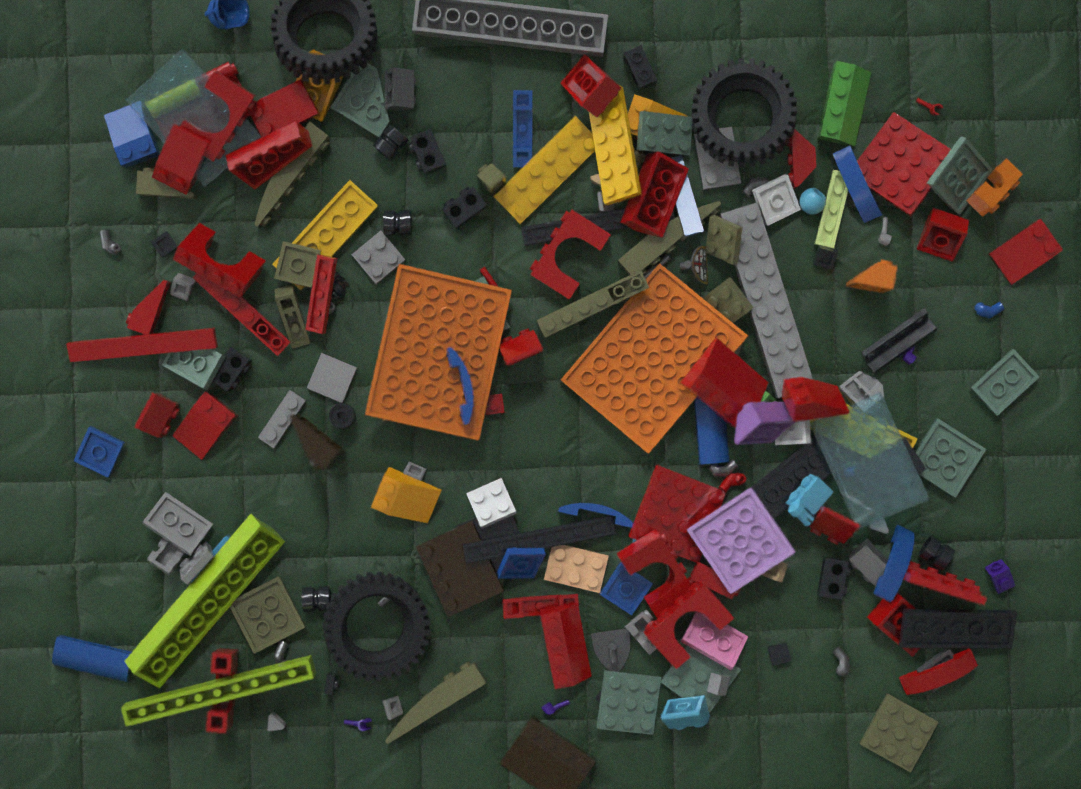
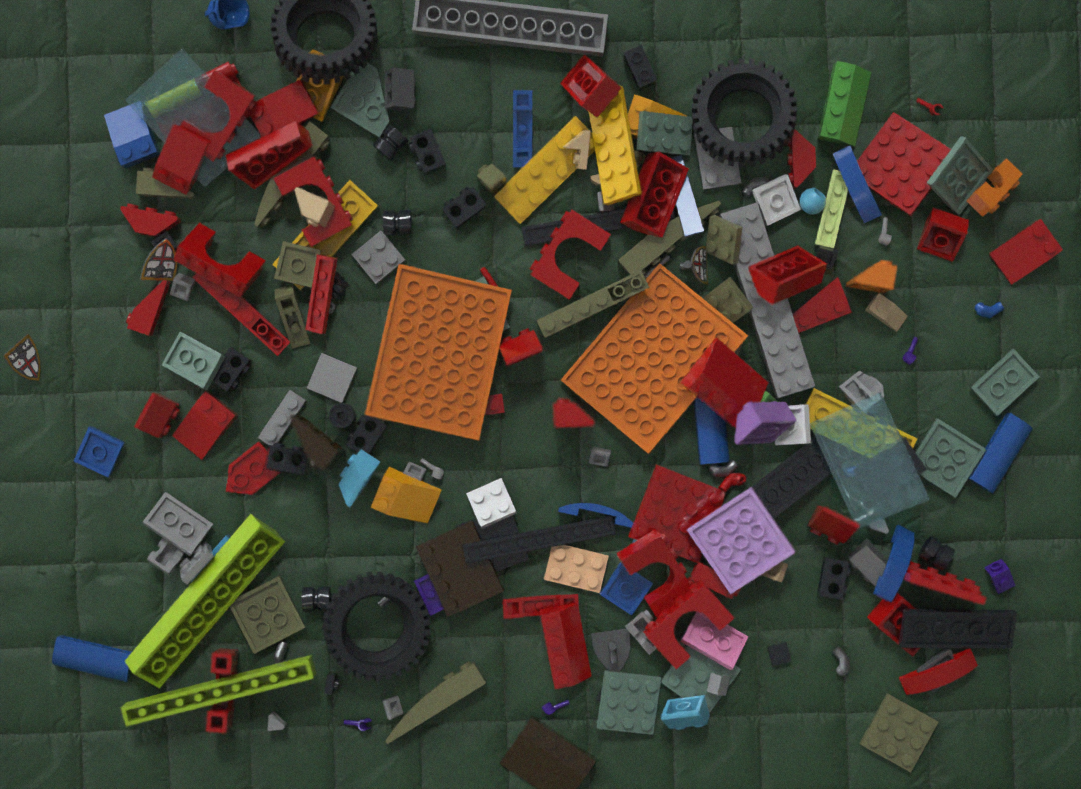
red tile [66,328,218,362] -> none
flat silver arm [100,230,121,255] -> none
blue slope [446,347,473,425] -> none
blue plate [497,548,545,579] -> none
red slope [782,377,850,422] -> none
medium azure hinge [786,474,833,526] -> none
black fence [861,308,937,374] -> none
none -> shield [3,334,40,381]
none -> red slope [120,204,181,237]
none -> shield [140,238,177,281]
none -> red tile [226,441,281,495]
none -> black brick [264,443,307,476]
none -> red arch [273,157,353,247]
none -> tan slope [294,187,335,227]
none -> medium azure slope [339,449,380,507]
none -> black brick [346,414,388,454]
none -> dark purple plate [414,574,444,616]
none -> light grey hand [420,458,444,479]
none -> red slope [553,399,594,427]
none -> tan slope [563,130,590,169]
none -> light grey slope [589,446,611,467]
none -> red slope [748,246,827,304]
none -> red wing [793,277,852,333]
none -> tan slope [865,293,907,332]
none -> blue brick [968,413,1033,494]

